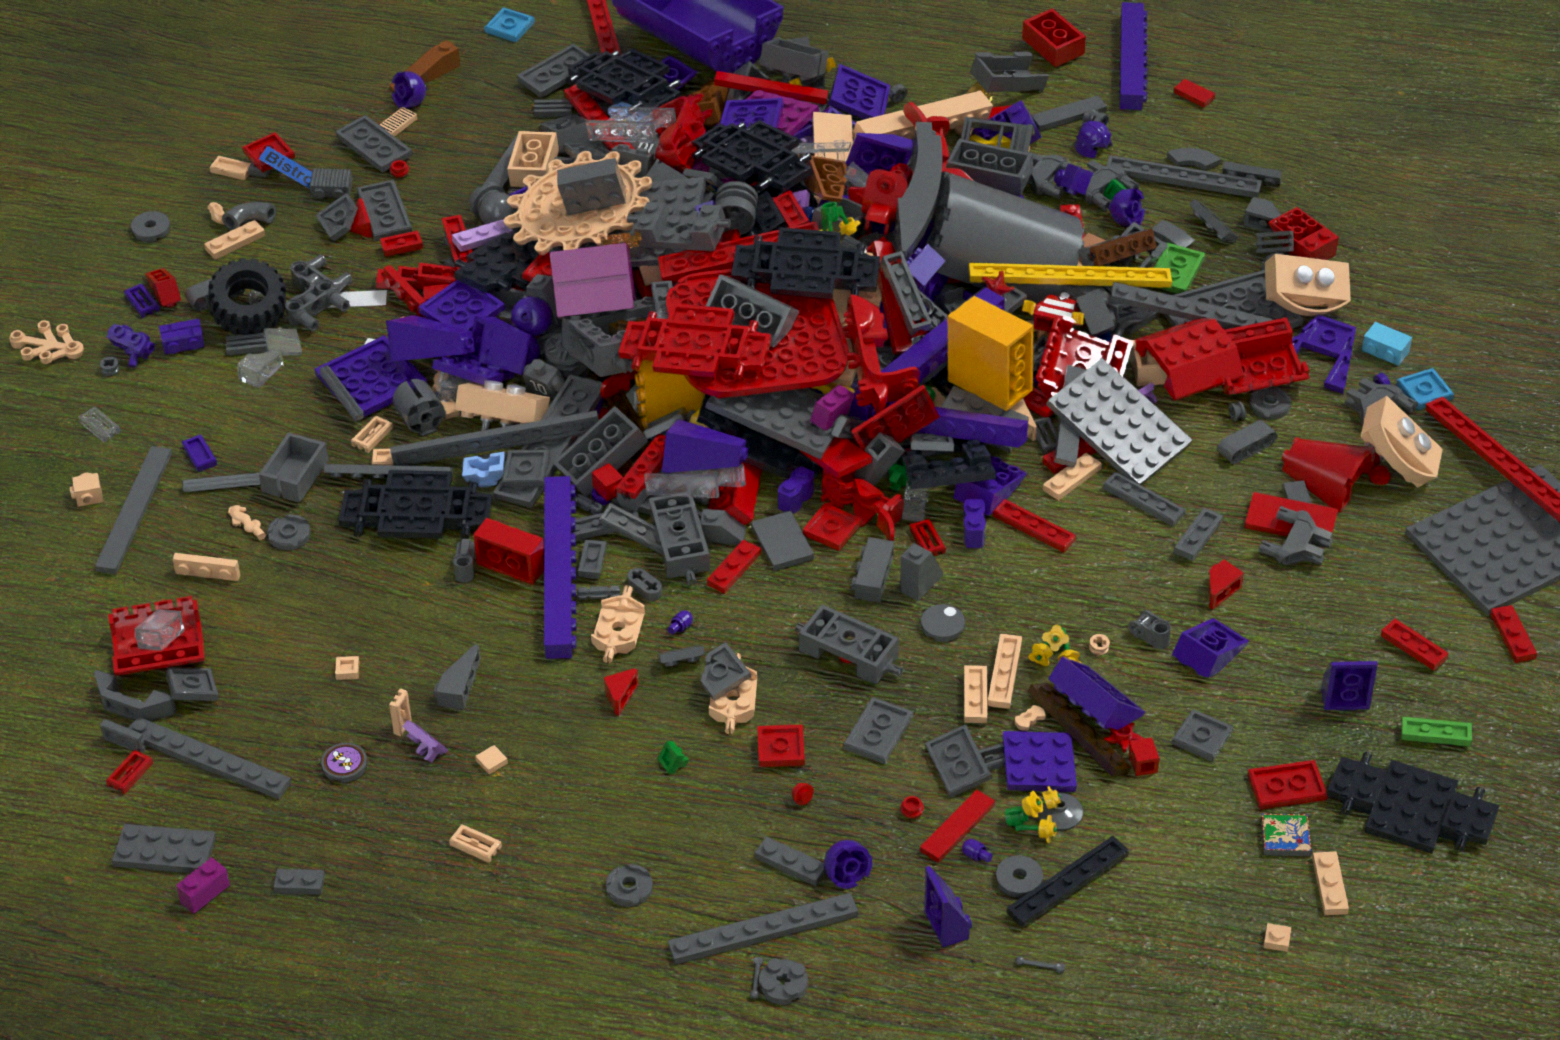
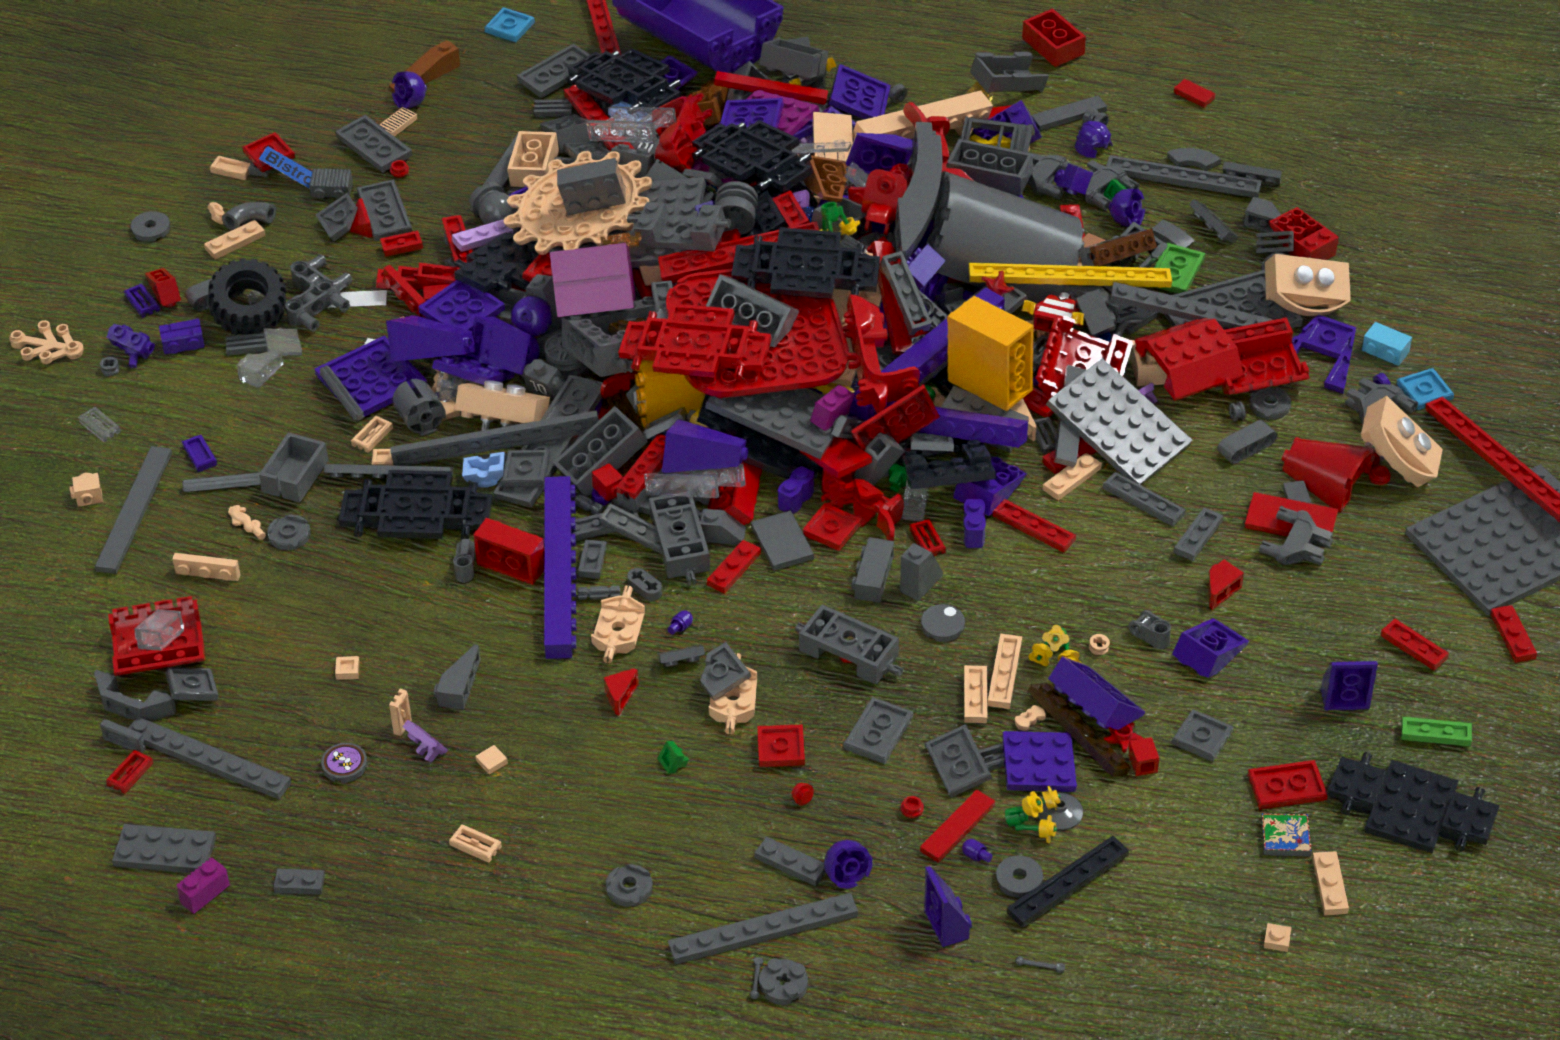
dark purple brick [1120,2,1147,110] -> none

